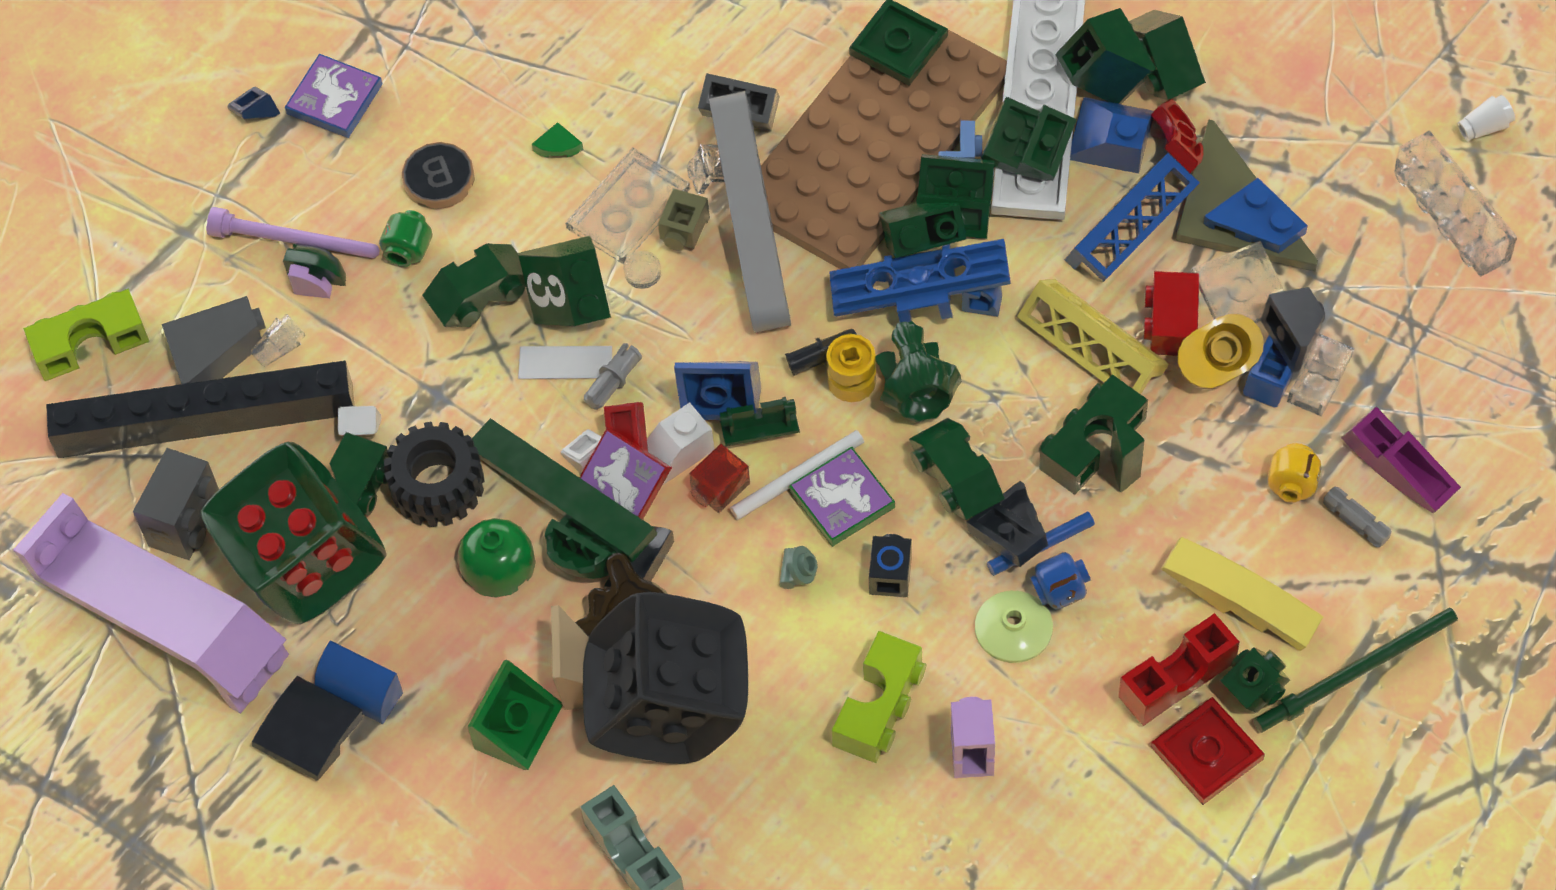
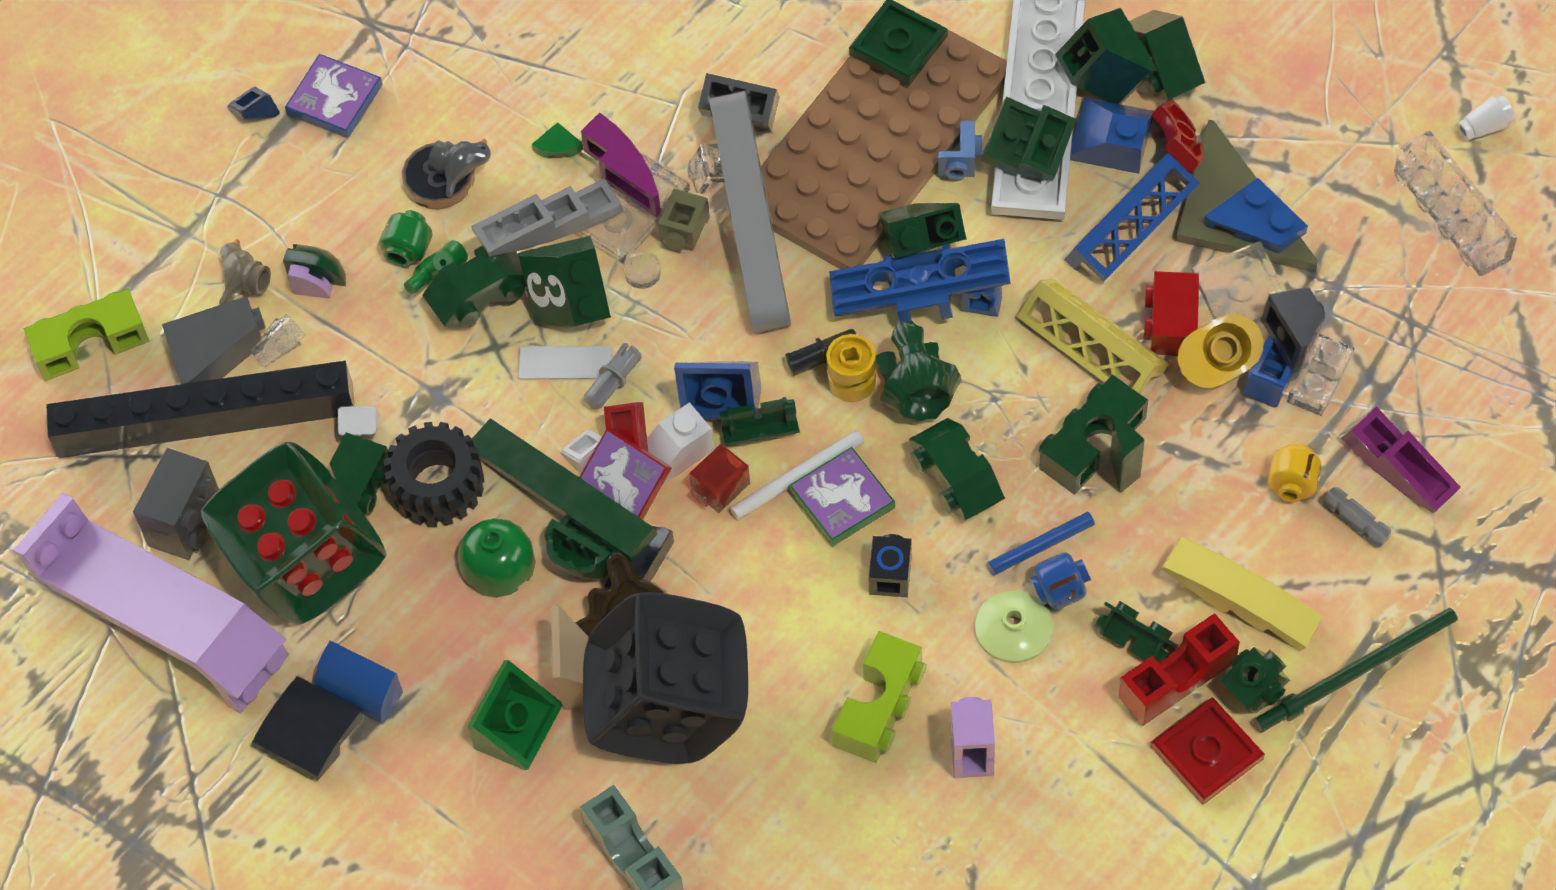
lavender piece [206,207,380,258] -> none
sand green plate [779,546,818,589] -> none
dark green slope [916,154,995,239] -> none
black wing [966,481,1048,567] -> none
none -> dark tan animal [219,239,271,305]
none -> green piece [404,240,468,294]
none -> dark grey animal [428,139,491,198]
none -> light grey slope [471,178,623,257]
none -> magenta slope [581,112,661,218]
none -> dark green hinge [1095,601,1178,663]

